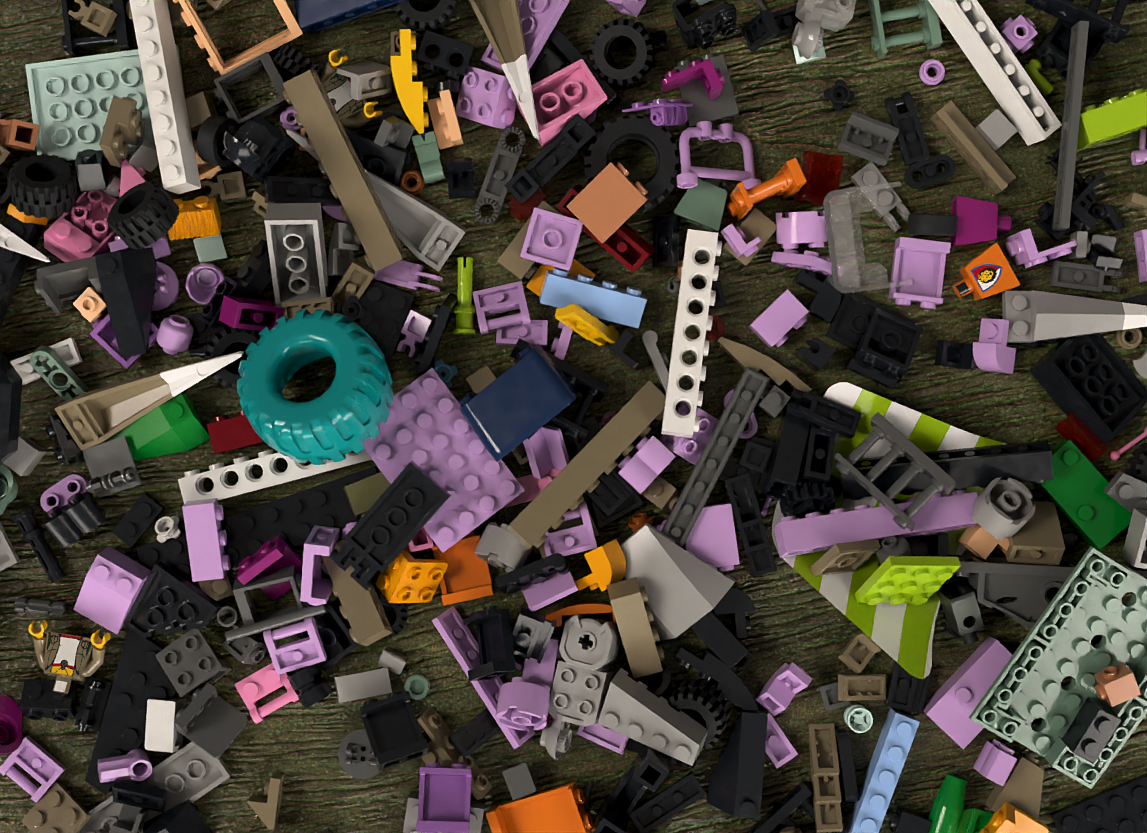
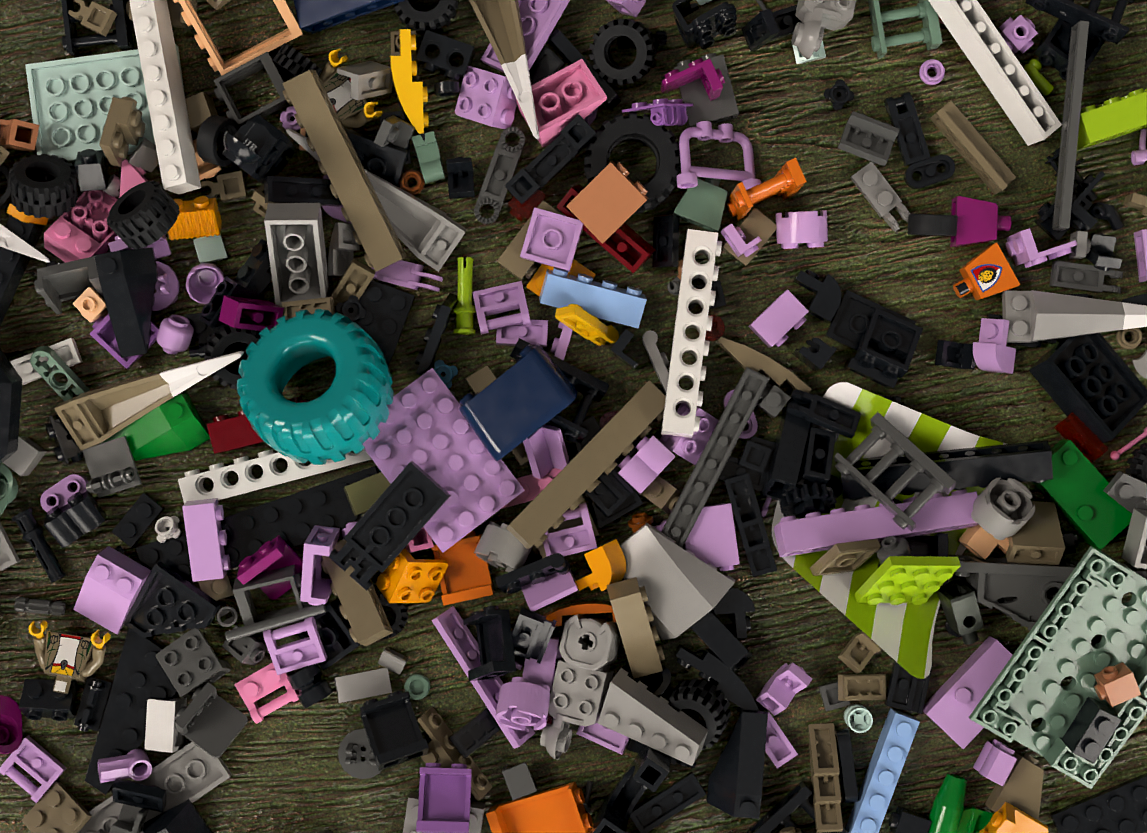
dark tan slope [247,773,285,830] -> none
lavender plate [397,310,435,358] -> none
light nougat bracket [427,89,464,150] -> none
lavender plate [771,249,843,277] -> none
clear red bracket [797,150,843,207] -> none
clear windscreen [823,181,915,293] -> none
lavender panel [888,237,951,309] -> none
light grey panel [975,109,1018,151] -> none

